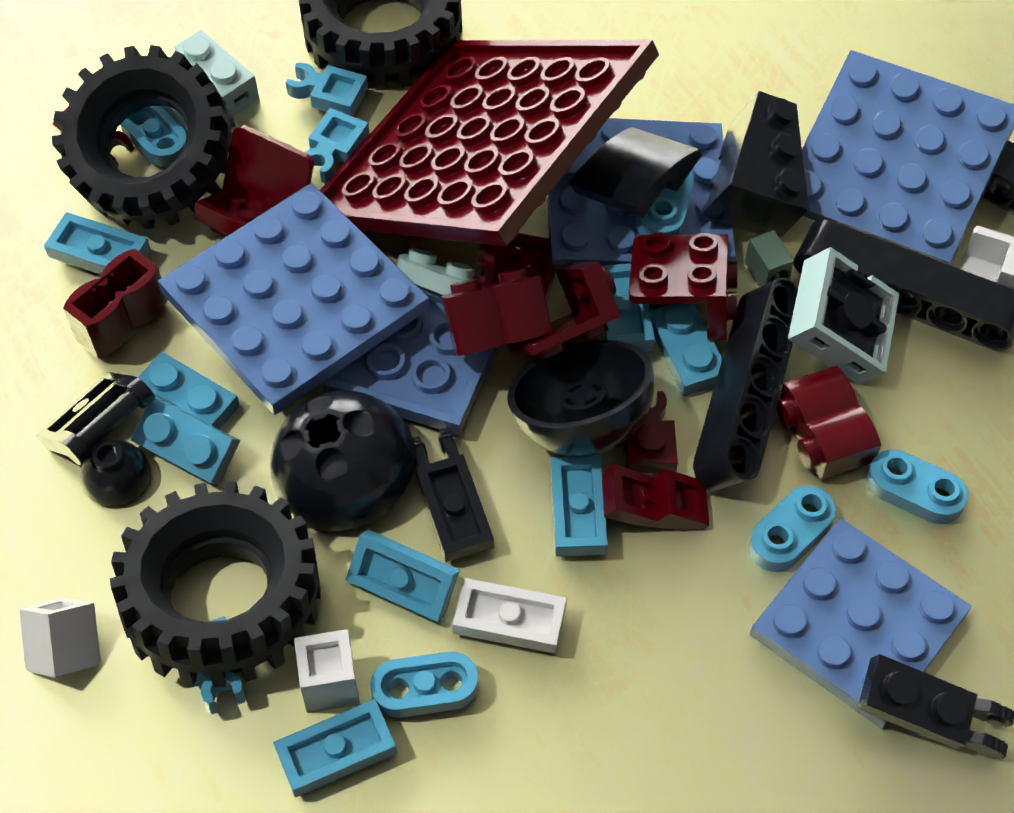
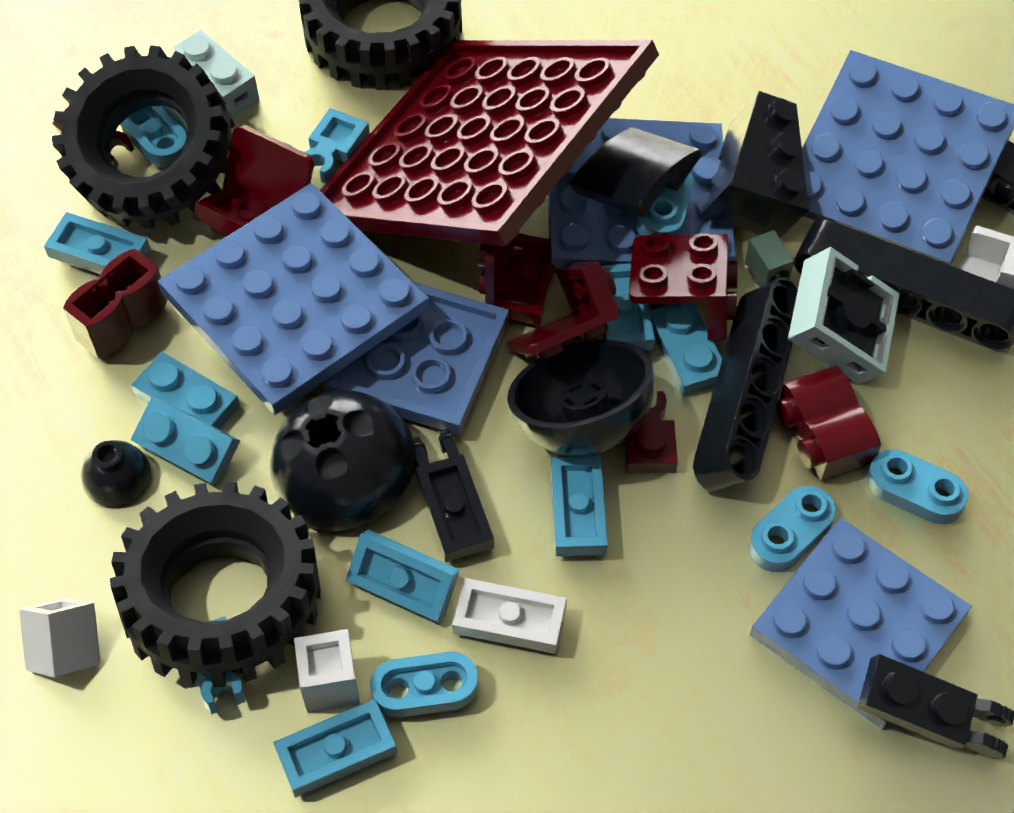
black plate [35,372,155,465] -> none
medium azure plate [285,62,368,116] -> none
light aqua plate [397,248,480,295] -> none
dark red brick [441,267,553,356] -> none
dark red slope [601,464,709,530] -> none

